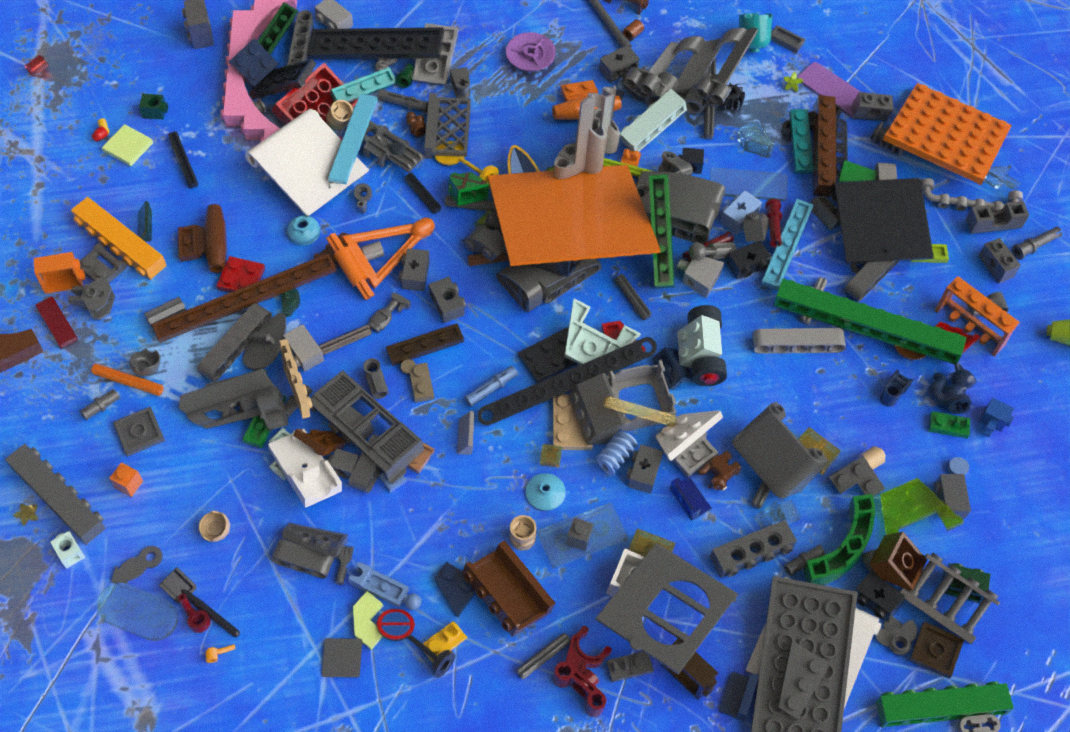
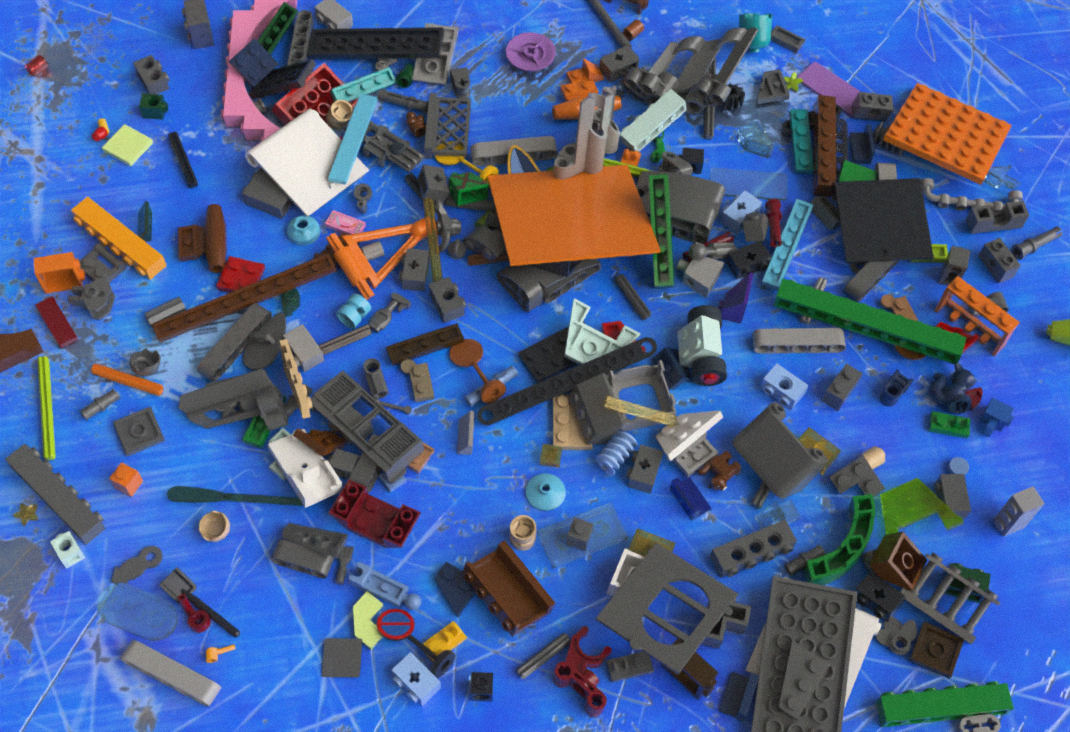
none -> lime axle [37,356,56,461]
none -> light grey beam [120,639,221,707]
none -> dark grey brick [133,55,170,94]
none -> piece [167,486,304,506]
none -> dark grey brick [242,167,294,219]
none -> bright pink tile [325,210,366,234]
none -> dark red slope [329,479,421,548]
none -> medium azure wheel [336,293,371,329]
none -> dark grey hinge [374,398,412,415]
none -> light blue brick [392,652,441,706]
none -> dark grey brick [418,164,450,205]
none -> clear yellow axle [423,198,443,282]
none -> dark grey piece [427,200,461,254]
none -> dark grey tile [448,239,466,259]
none -> dark orange piece [449,339,506,403]
none -> light grey beam [470,136,558,166]
none -> black brick [470,672,493,702]
none -> orange slope [566,59,604,83]
none -> green arm [650,131,666,163]
none -> dark grey brick [702,601,751,649]
none -> dark purple slope [718,273,754,324]
none -> dark grey wing [757,69,790,104]
none -> light blue brick [760,364,808,410]
none -> dark grey brick [822,363,863,411]
none -> dark blue panel [849,124,875,164]
none -> medium nougat hinge [880,294,918,321]
none -> dark grey brick [939,246,971,286]
none -> dark red tile [965,387,983,411]
none -> light grey brick [993,486,1045,536]

